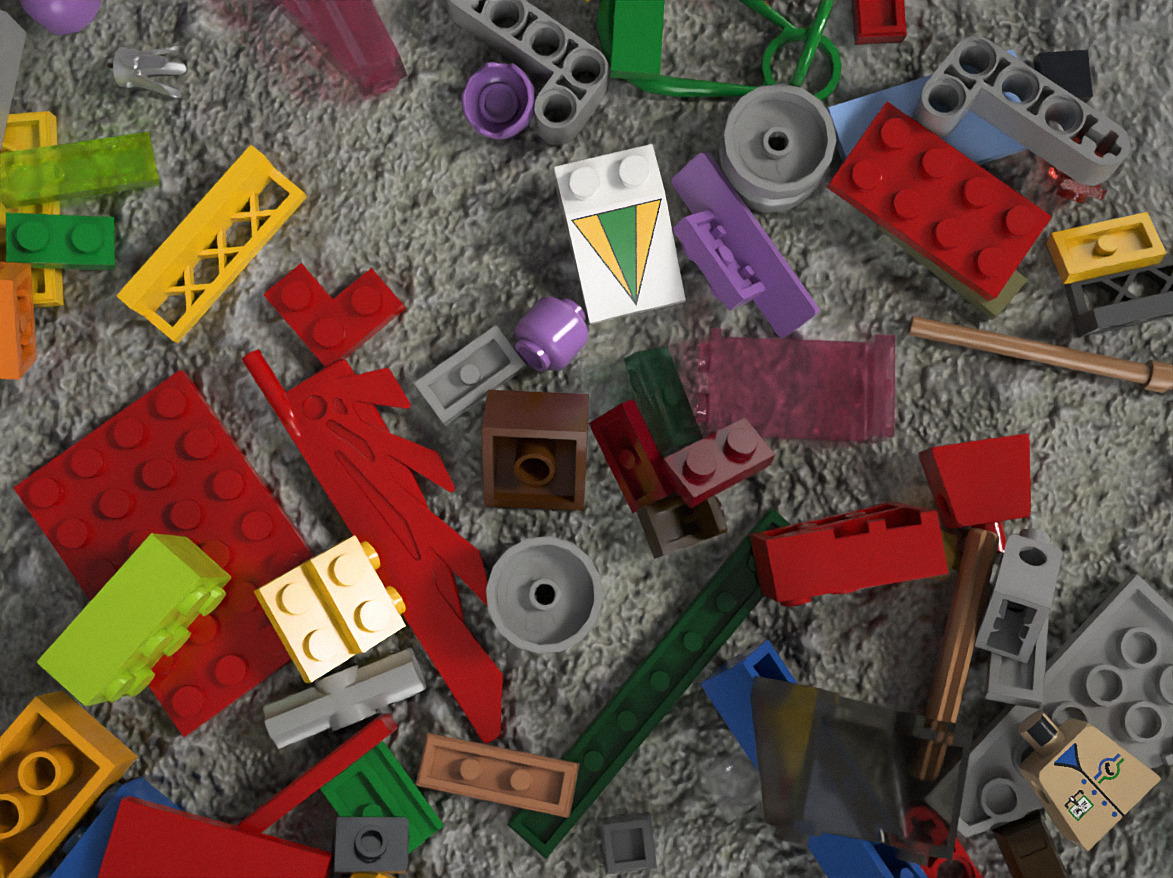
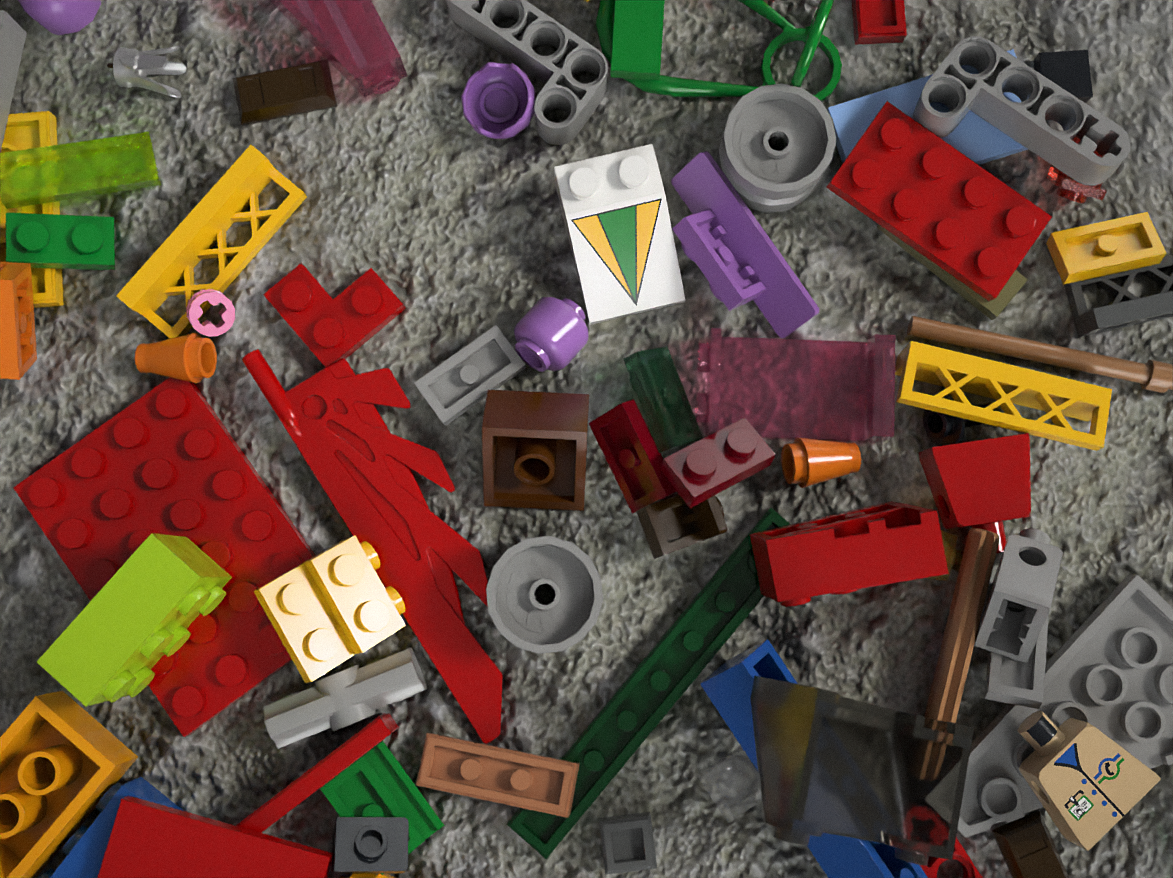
none -> orange cone [135,333,217,383]
none -> bright pink bush [186,289,235,337]
none -> dark brown tile [232,59,337,126]
none -> orange cone [781,438,861,488]
none -> yellow fence [894,341,1112,451]
none -> black plate [923,397,995,446]

